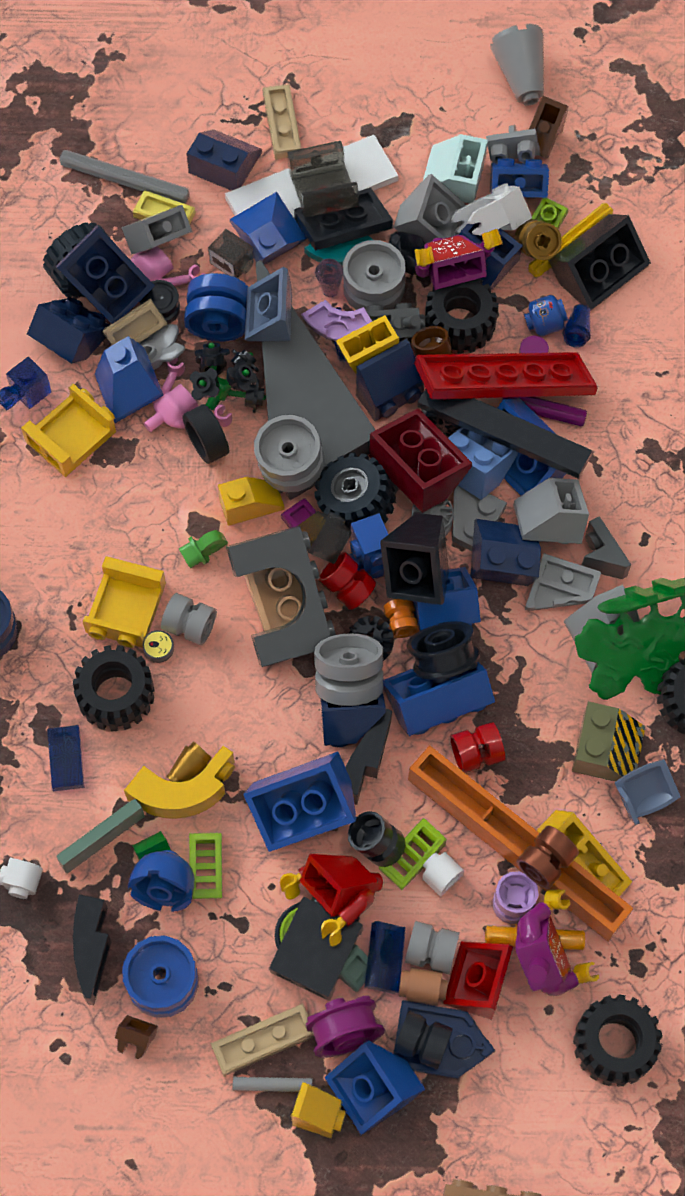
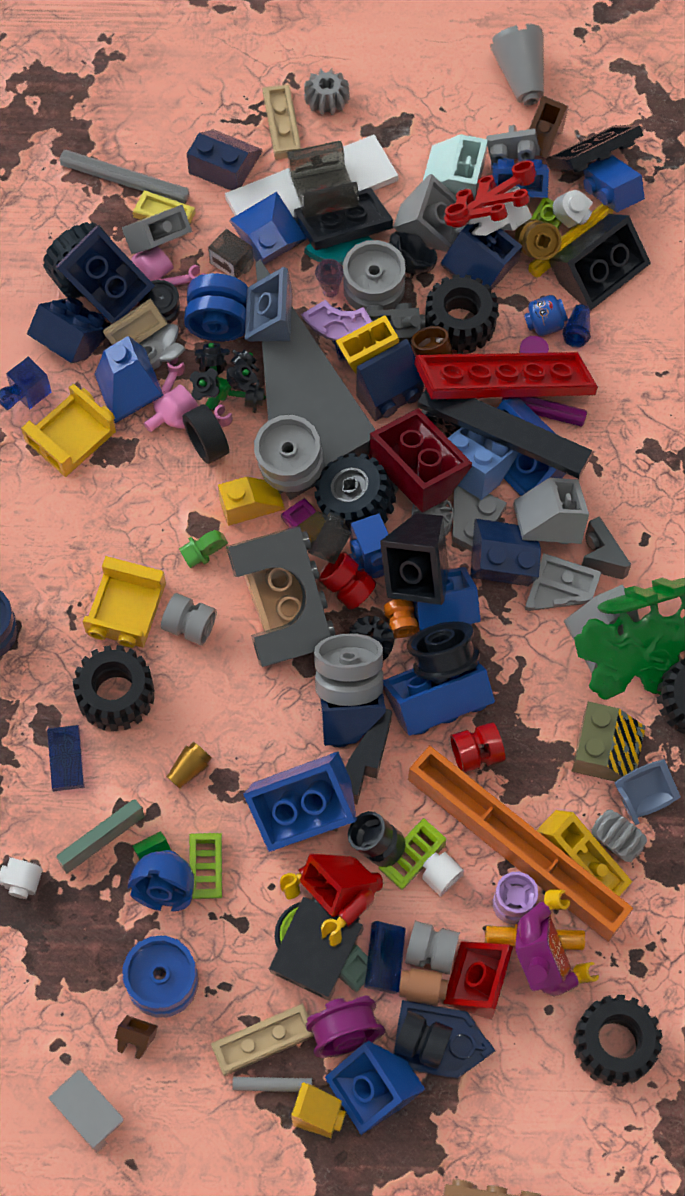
black slope [73,894,112,1005] -> none
yellow arch [124,746,235,819] -> none
tile [143,630,174,663] -> none
torso [414,228,503,290] -> none
copper wheel [516,826,579,889] -> none
none -> light grey panel [48,1070,124,1153]
none -> light grey gear [304,69,349,116]
none -> red plant [444,160,536,228]
none -> black plate [546,125,644,173]
none -> white plate [553,190,593,228]
none -> blue piece [583,155,645,213]
none -> light grey gear [591,810,647,862]

